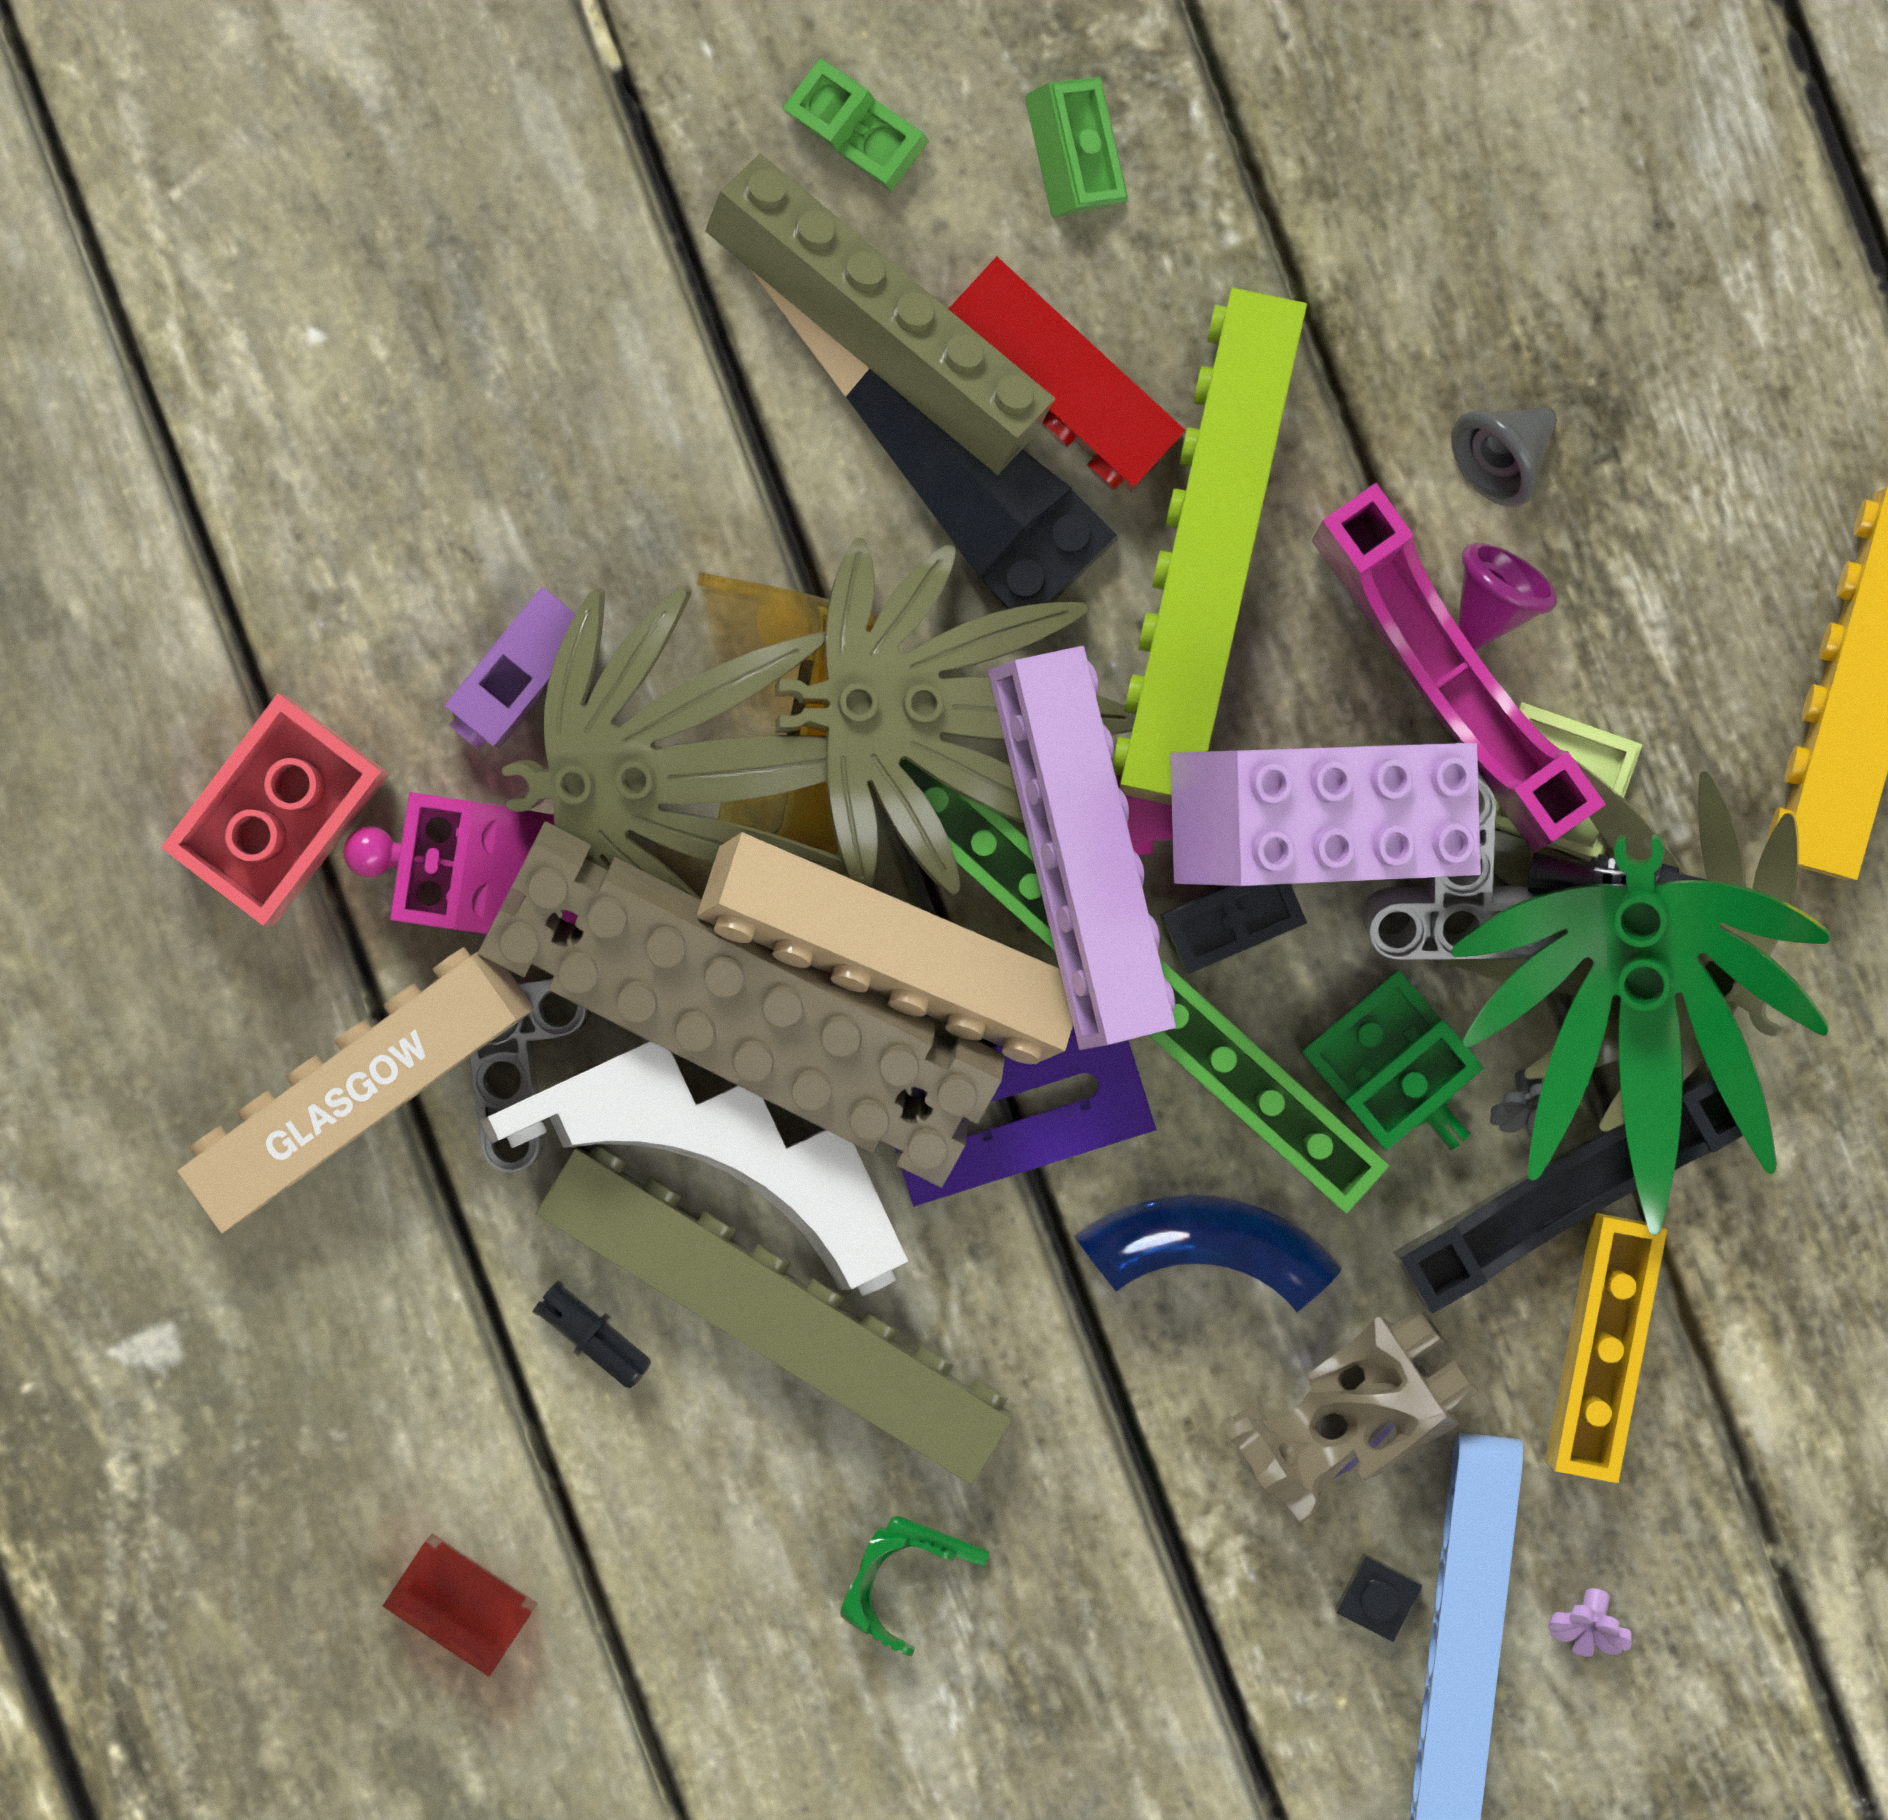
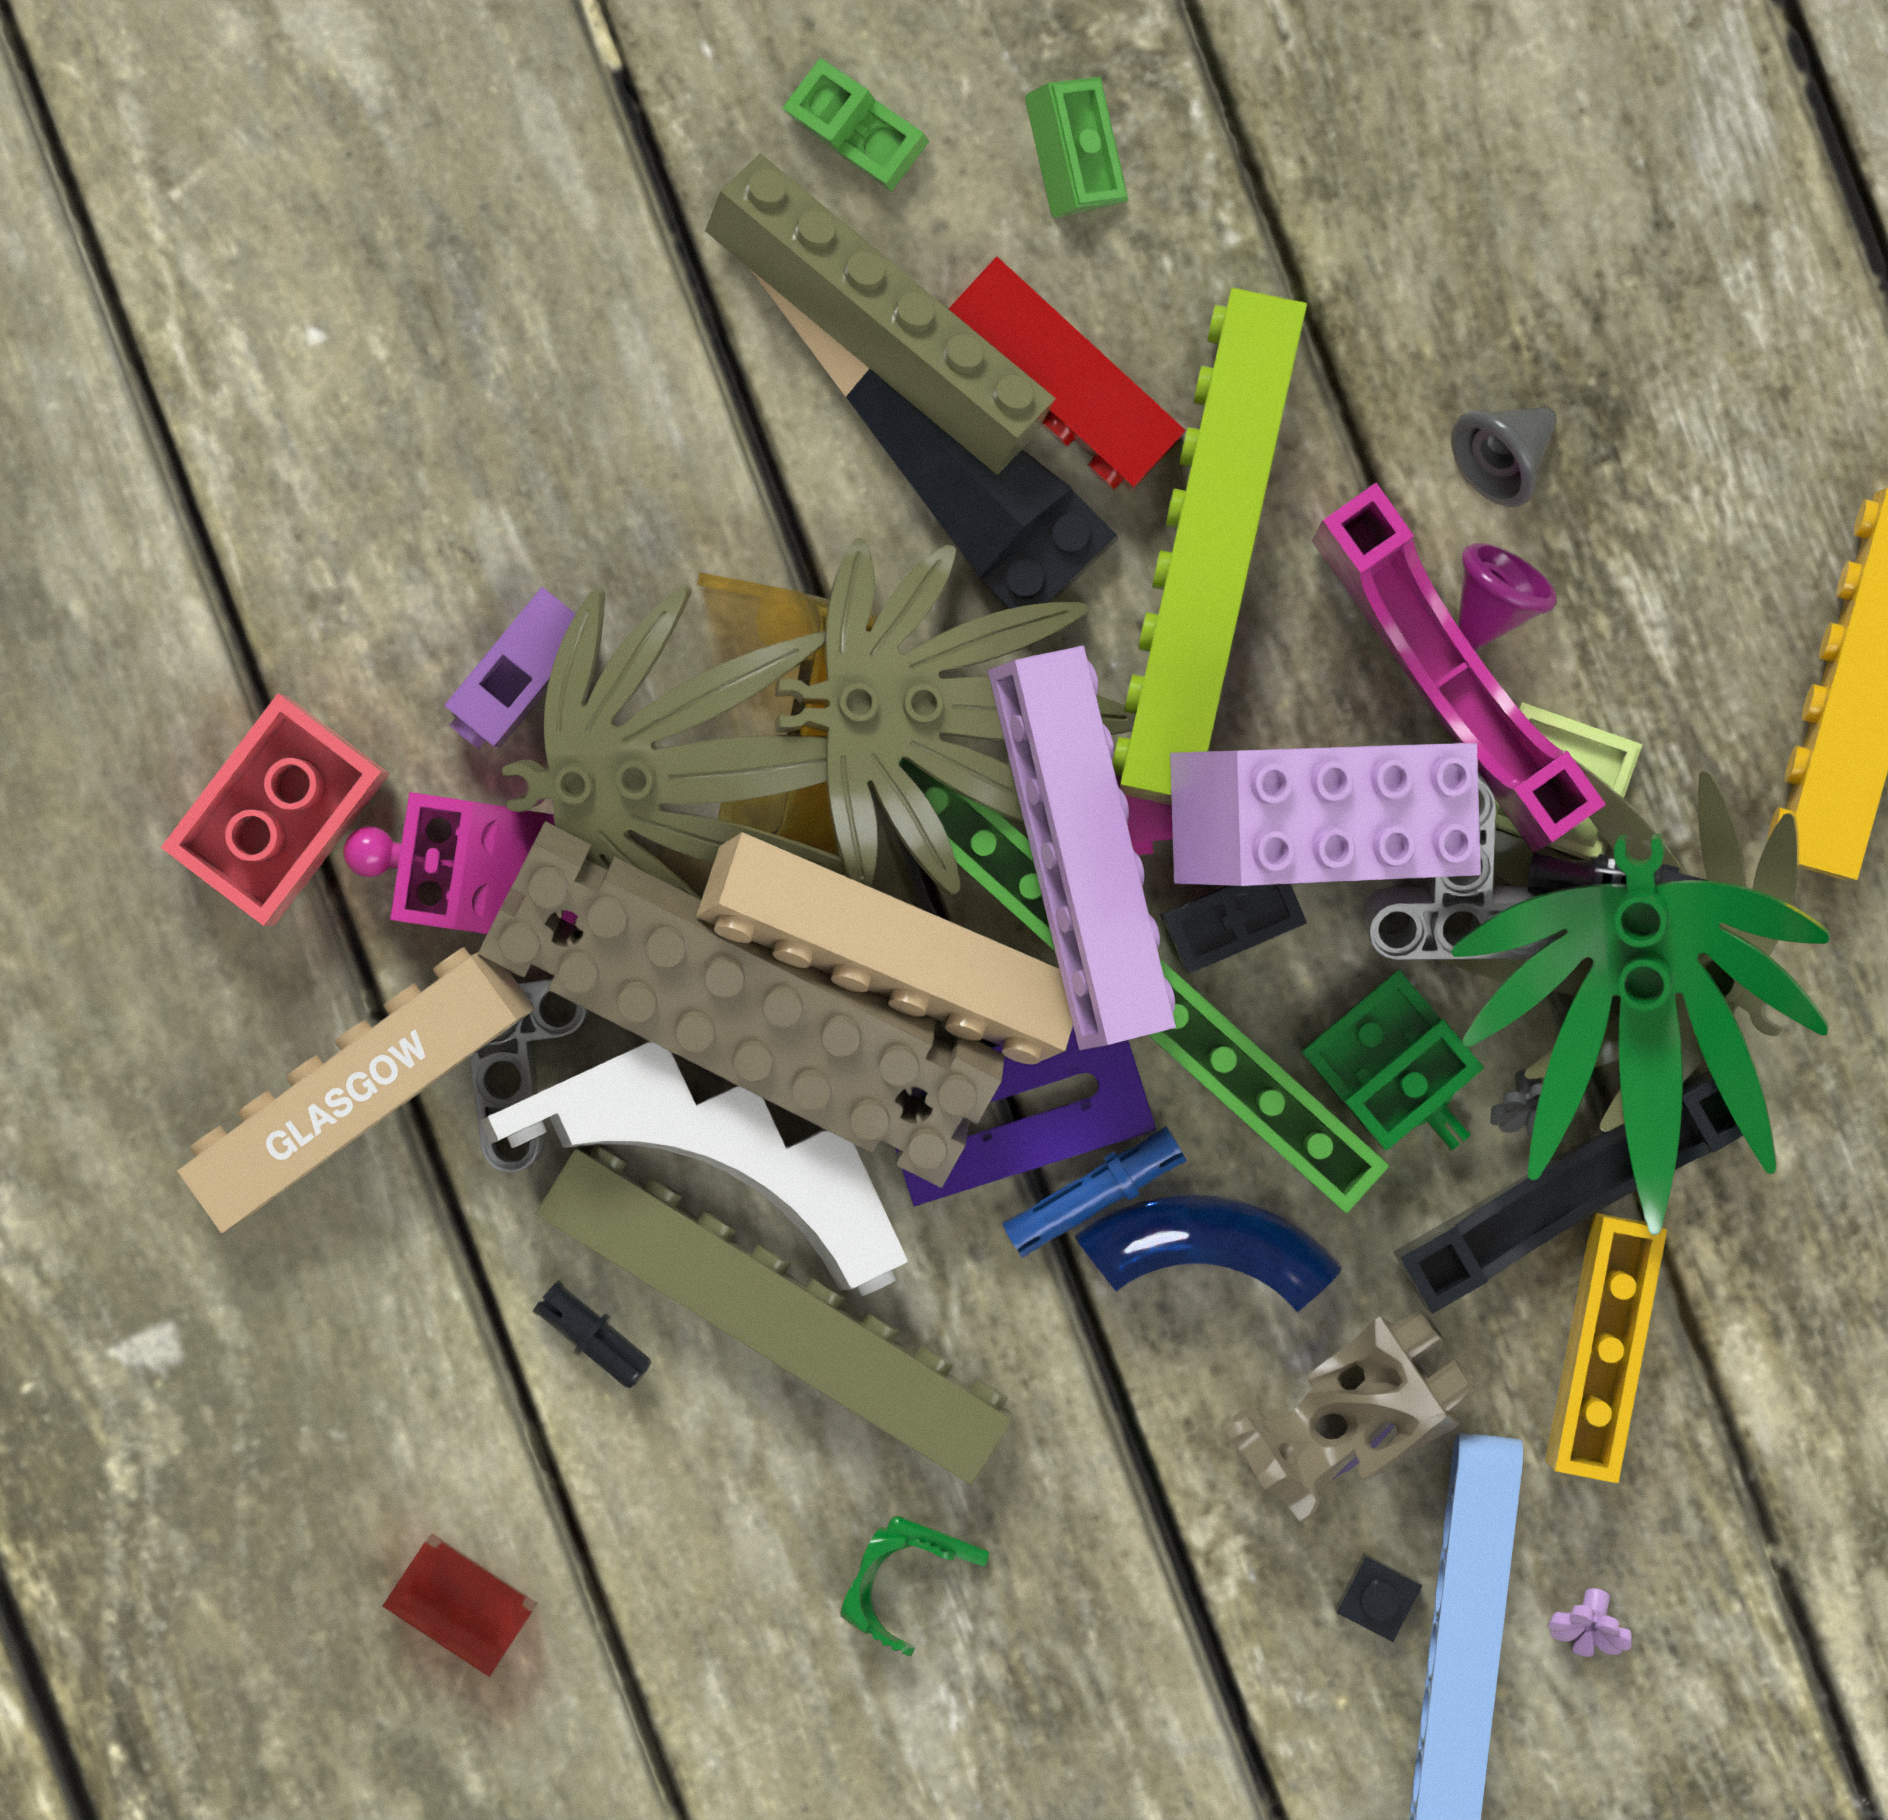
none -> blue pin [1002,1126,1187,1258]

